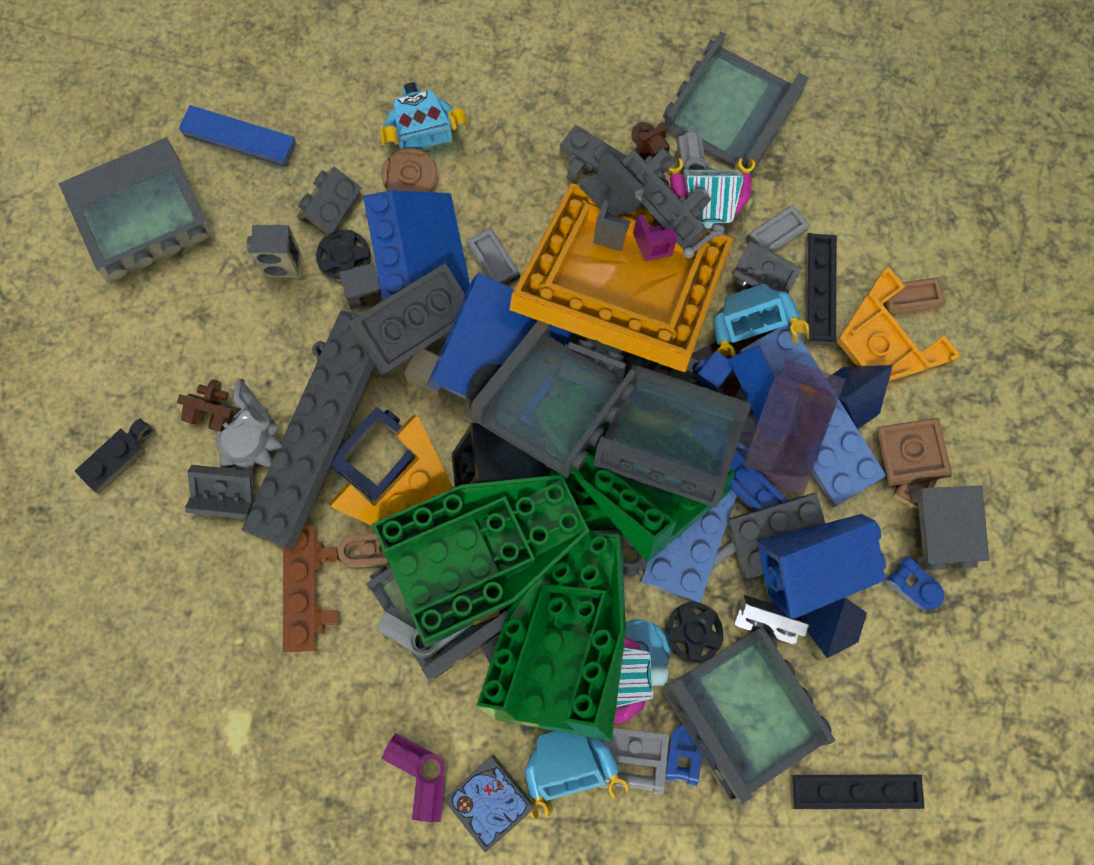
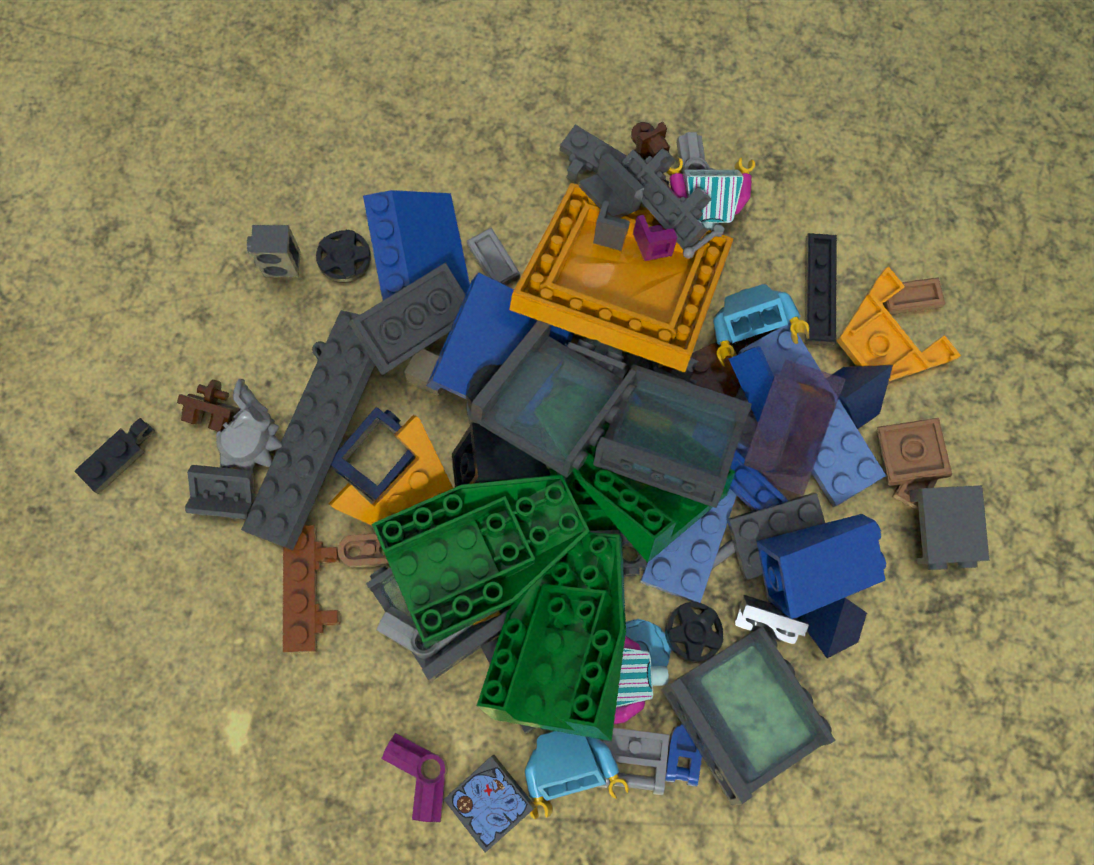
panel [58,137,214,281] -> none
blue tile [179,105,296,165] -> none
dark grey bracket [297,166,362,235] -> none
dark grey panel [339,263,381,310] -> none
medium azure torso [380,82,468,149] -> none
medium nougat tile [381,148,438,192] -> none
clear light blue panel [663,32,809,176] -> none
blue plate [694,351,733,392] -> none
dark grey bracket [732,241,802,293] -> none
light grey tile [746,204,810,253] -> none
black tile [790,774,925,809] -> none
blue plate [886,556,944,611] -> none

